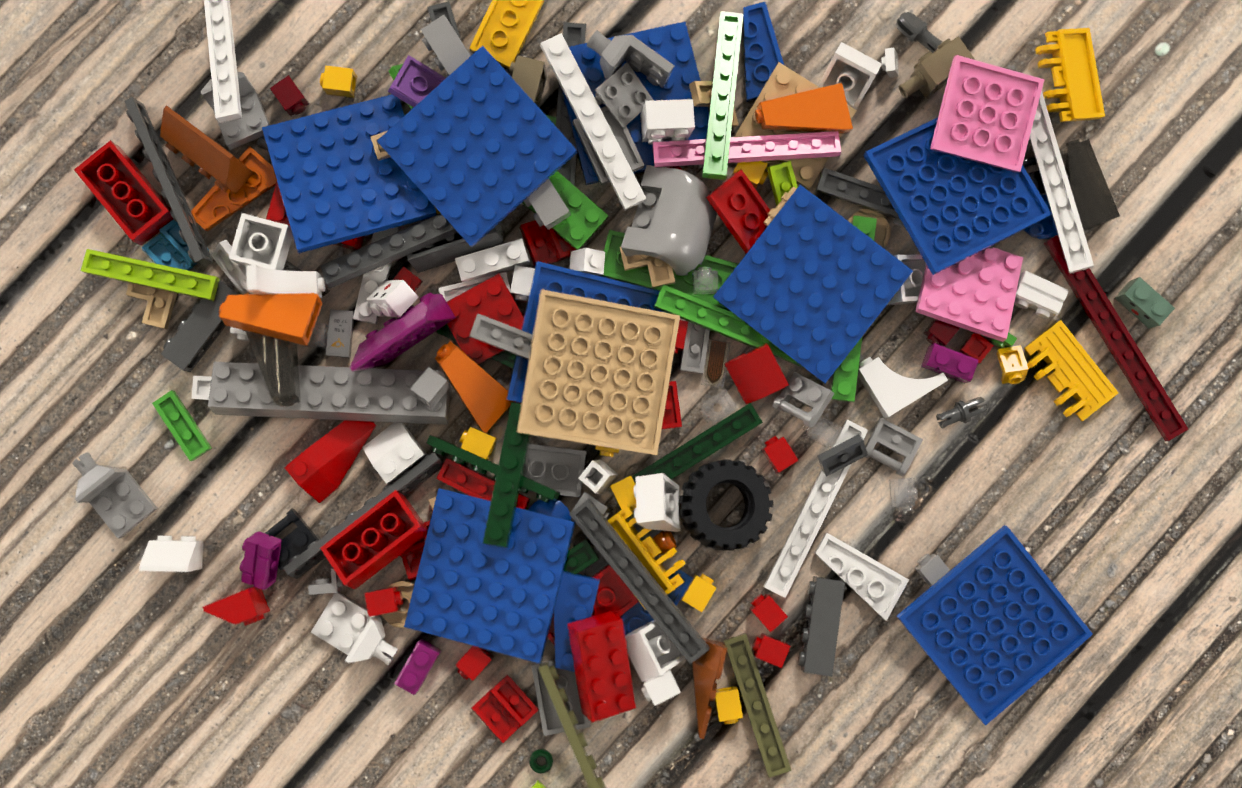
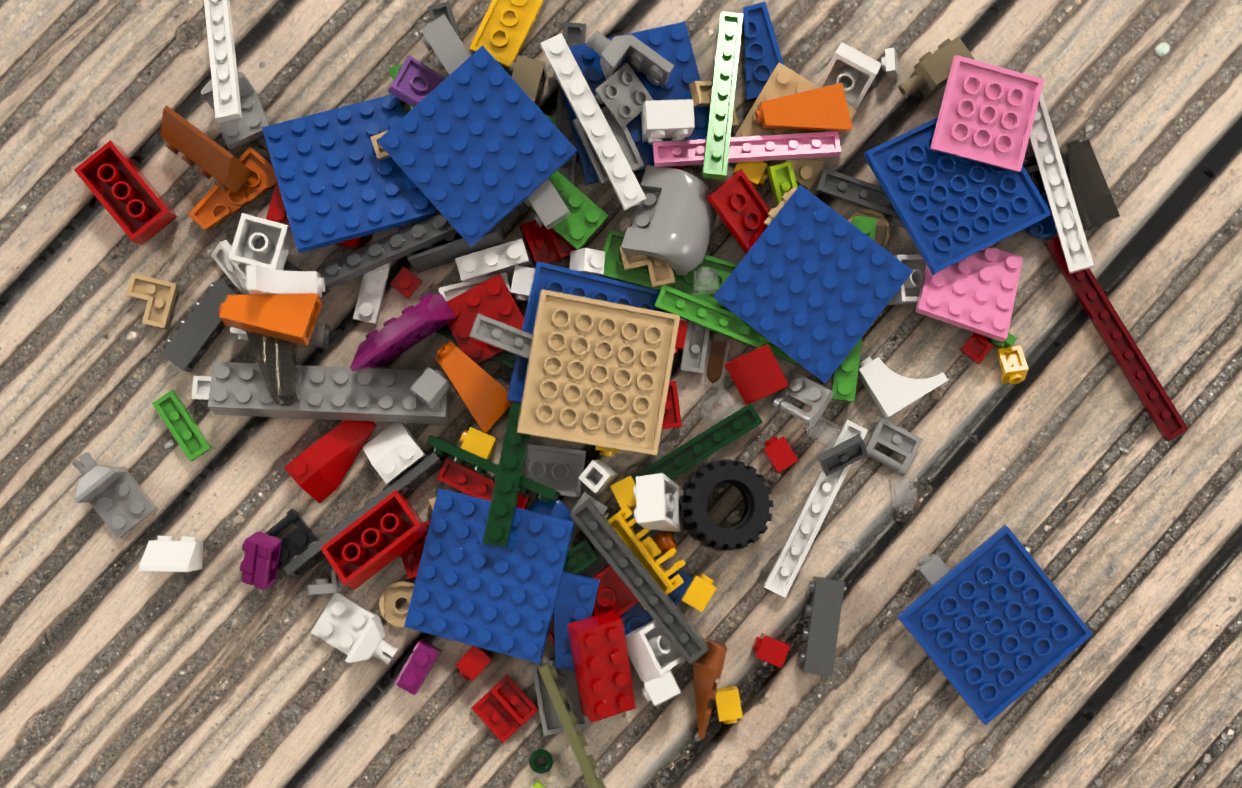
lime plate [80,249,220,301] -> none
dark grey plate [124,97,214,267] -> none
dark azure slope [142,219,209,271] -> none
red slope [202,587,270,626] -> none
dark red brick [270,75,309,116] -> none
yellow brick [320,66,357,98] -> none
light grey tile [326,309,354,358] -> none
red brick [365,586,403,617] -> none
white brick [366,280,419,317] -> none
olive plate [723,633,792,778] -> none
red brick [750,594,788,633] -> none
white wing [814,533,909,621] -> none
dark grey arm [896,12,942,53] -> none
magenta brick [921,343,978,384] -> none
dark red brick [923,319,960,346] -> none
dark grey arm [936,397,987,428] -> none
white brick [1014,271,1069,319] -> none
yellow hinge [1024,320,1119,421] -> none
yellow hinge [1035,28,1105,122] -> none
sand green brick [1115,277,1175,329] -> none

